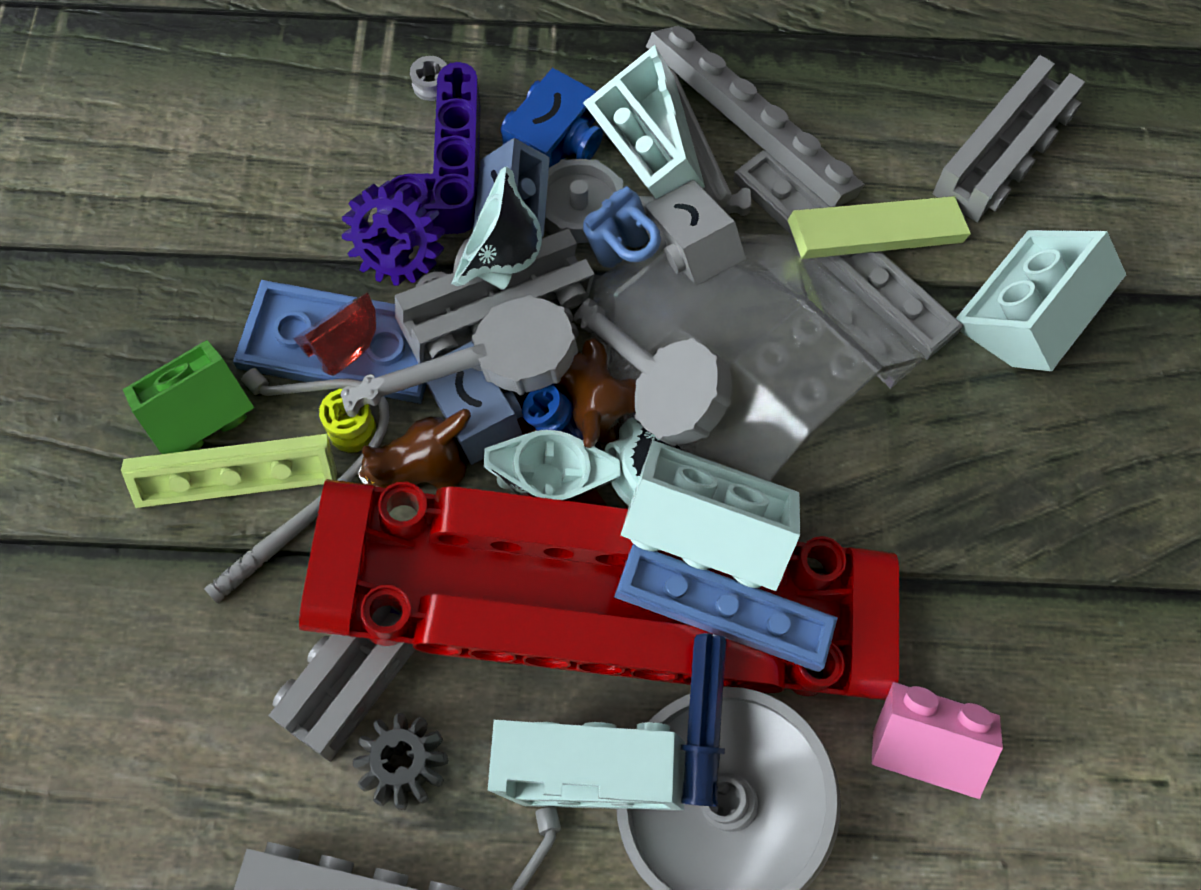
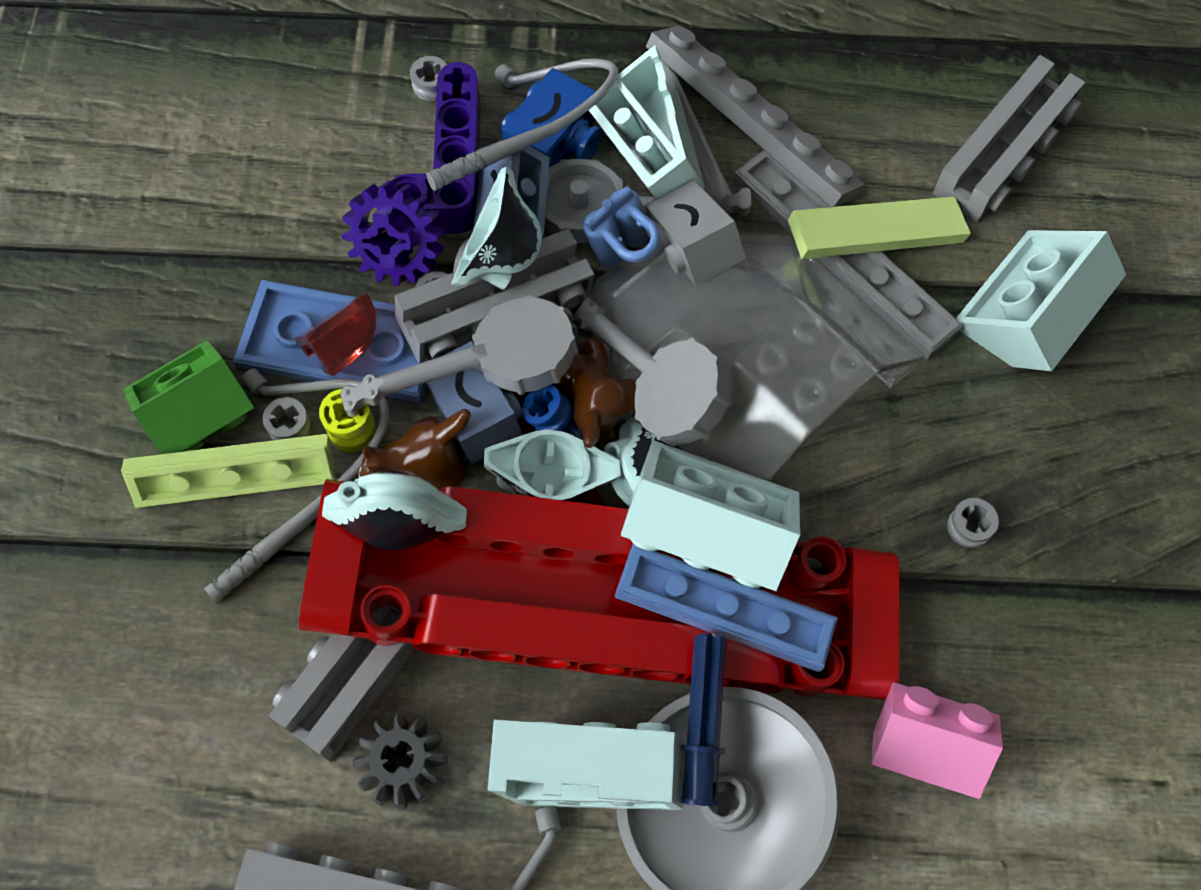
none -> light grey bush [262,397,311,441]
none -> light aqua hat [322,469,467,550]
none -> light grey piece [426,58,619,191]
none -> light grey bush [947,498,999,548]

